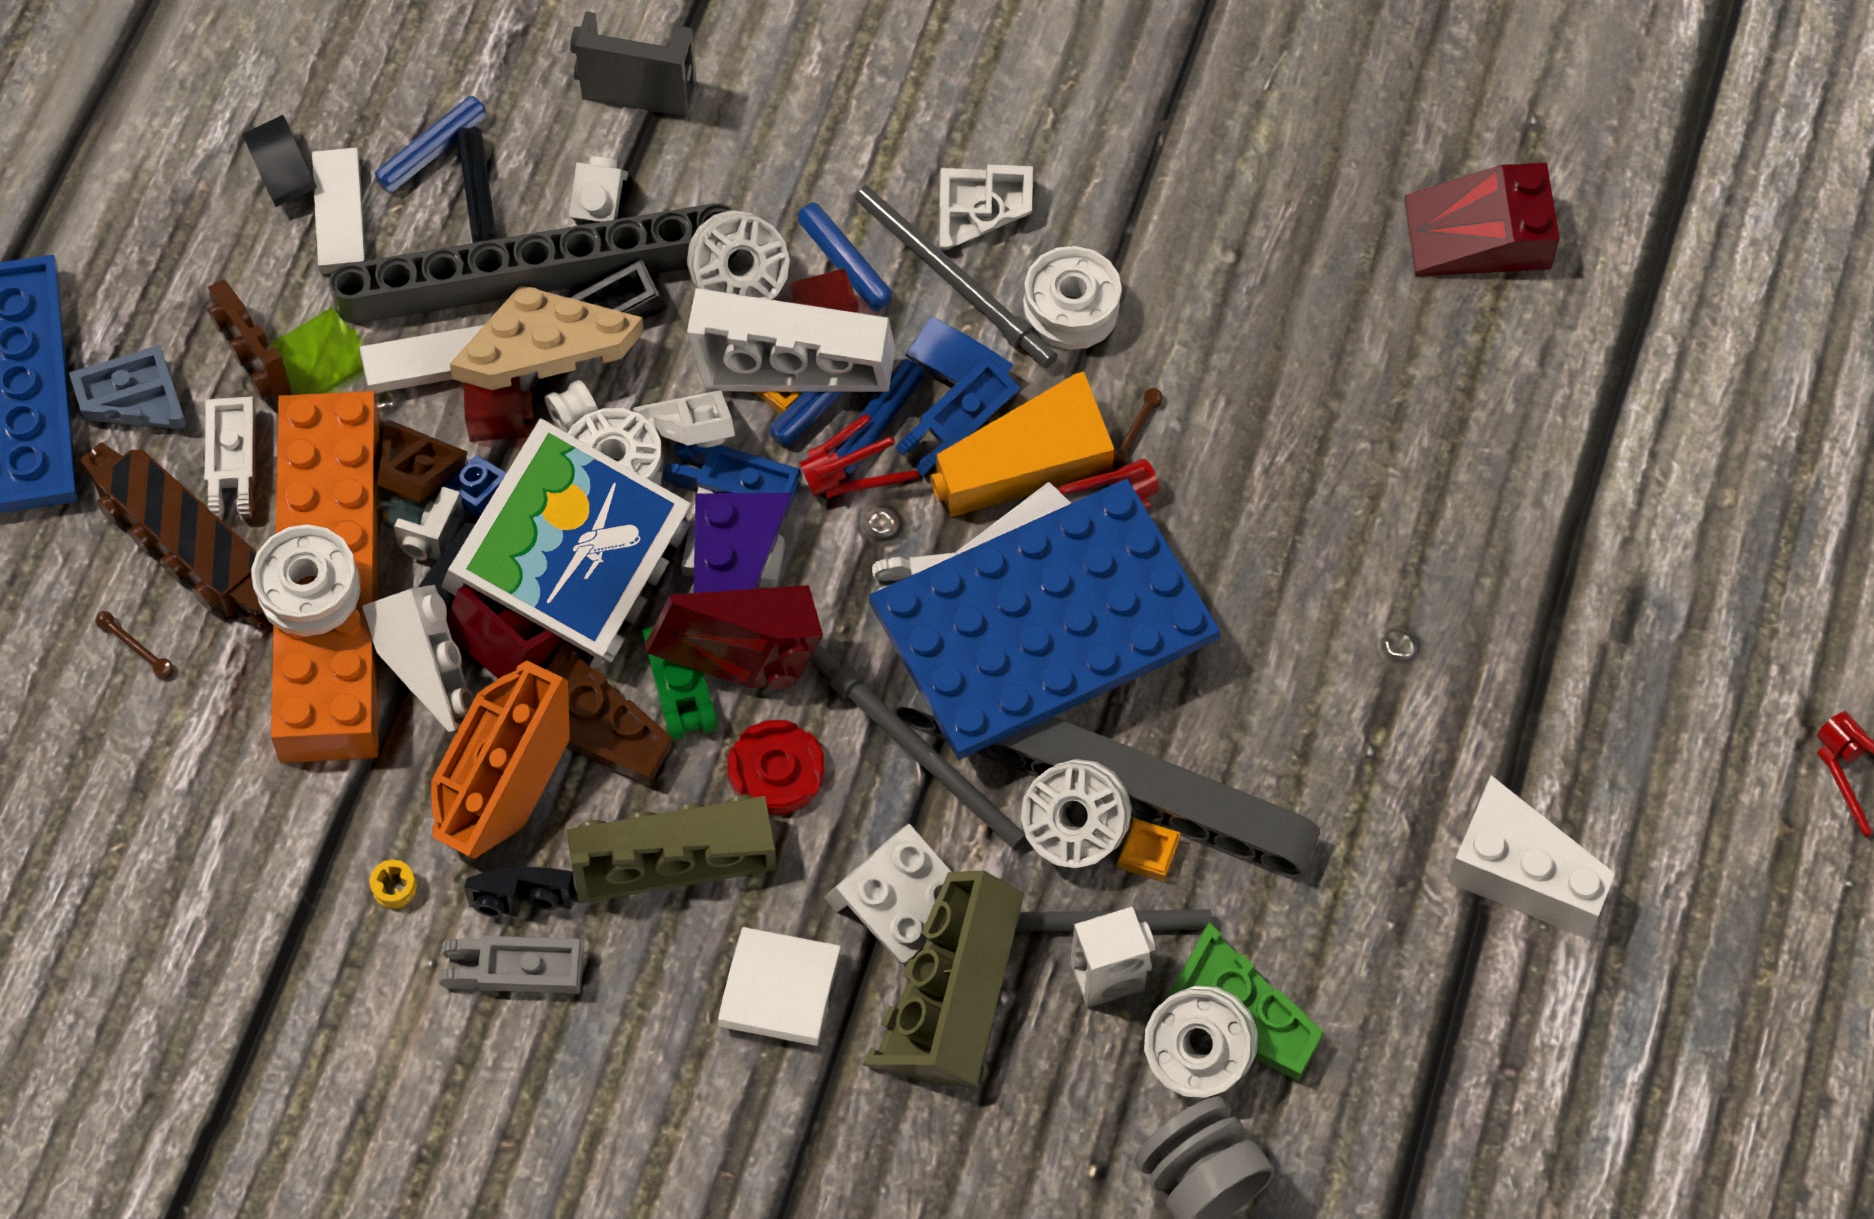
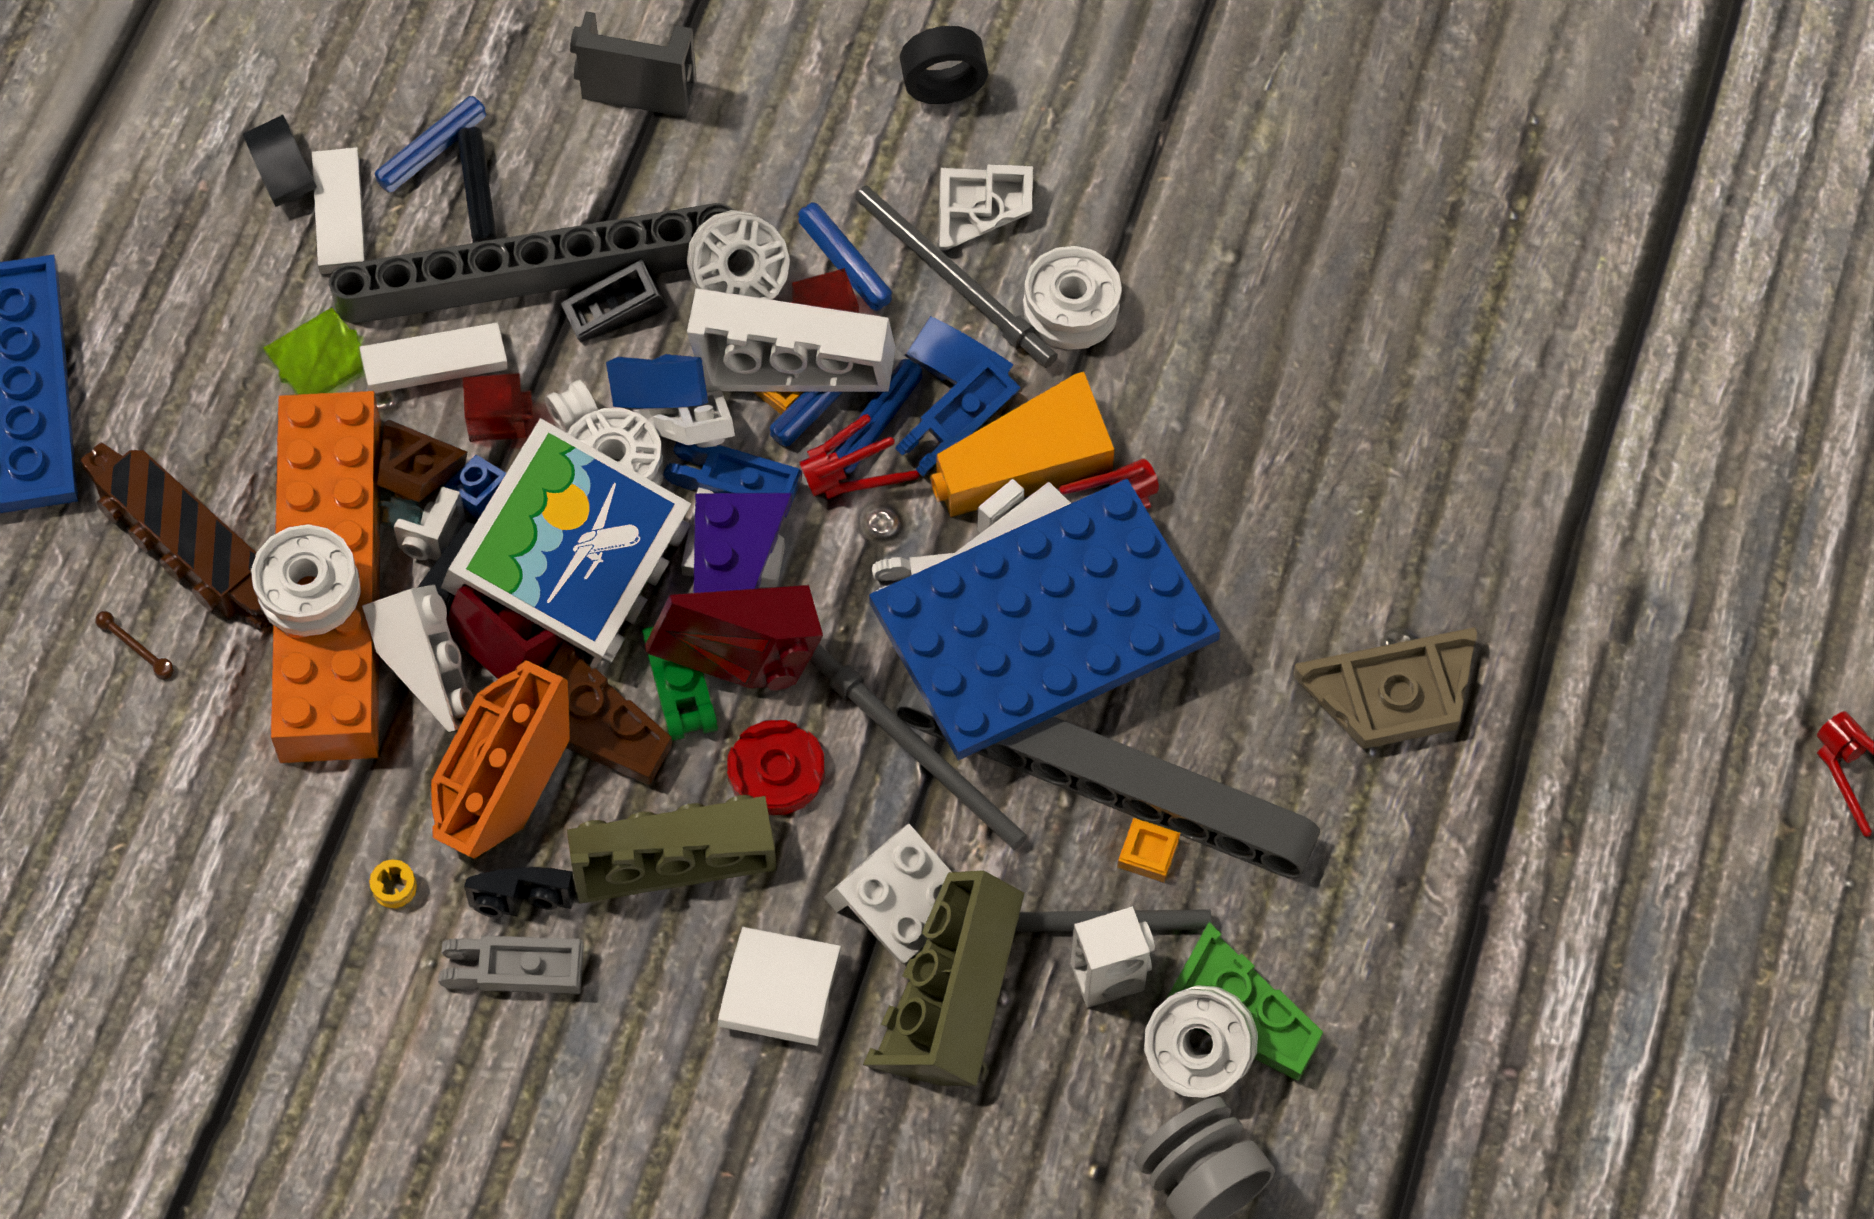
sand blue wing [69,345,187,429] -> none
white hinge [204,396,256,521] -> none
reddish brown wing [207,279,292,412] -> none
tan plate [450,285,644,390] -> none
white bracket [569,156,628,222] -> none
white wheel [1021,759,1132,868] -> none
reddish brown hinge [1113,388,1163,467] -> none
dark red slope [1404,162,1560,276] -> none
white wedge [1448,775,1615,940] -> none
none -> blue slope [606,354,708,408]
none -> black tyre [899,26,989,104]
none -> white tile [977,479,1024,533]
none -> dark tan wing [1293,627,1477,749]

